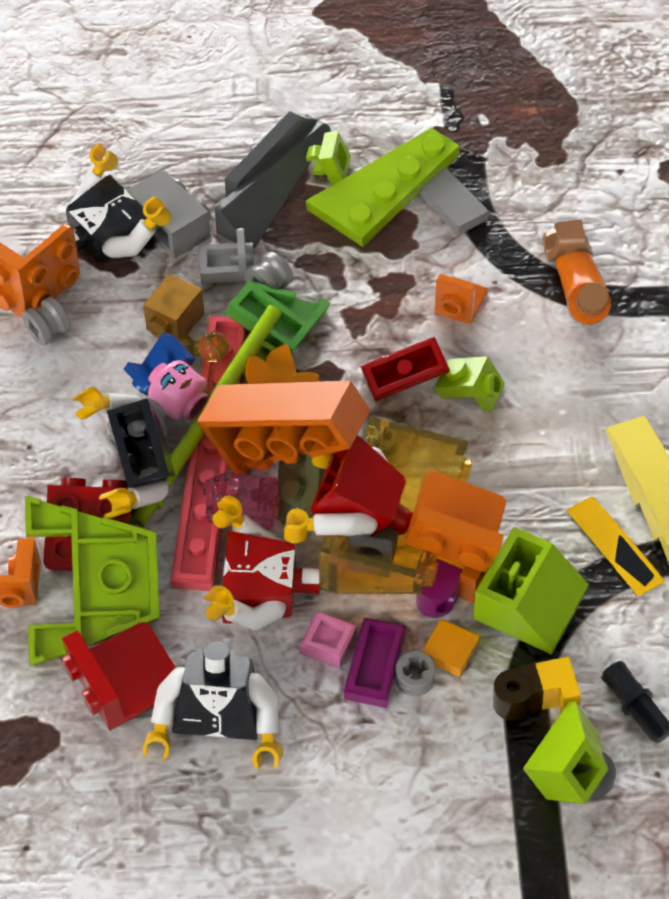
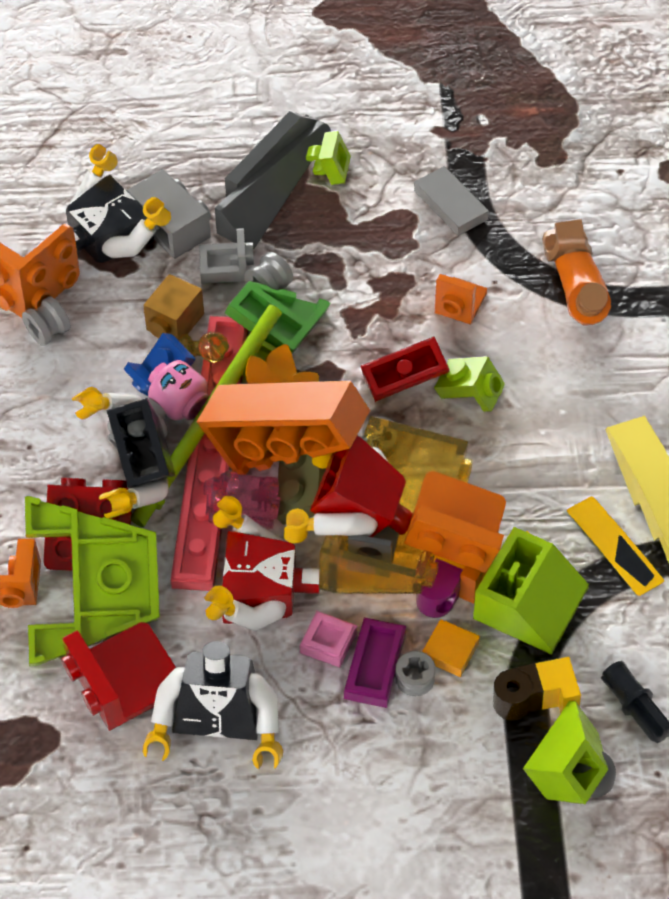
lime wing [306,128,460,247] -> none

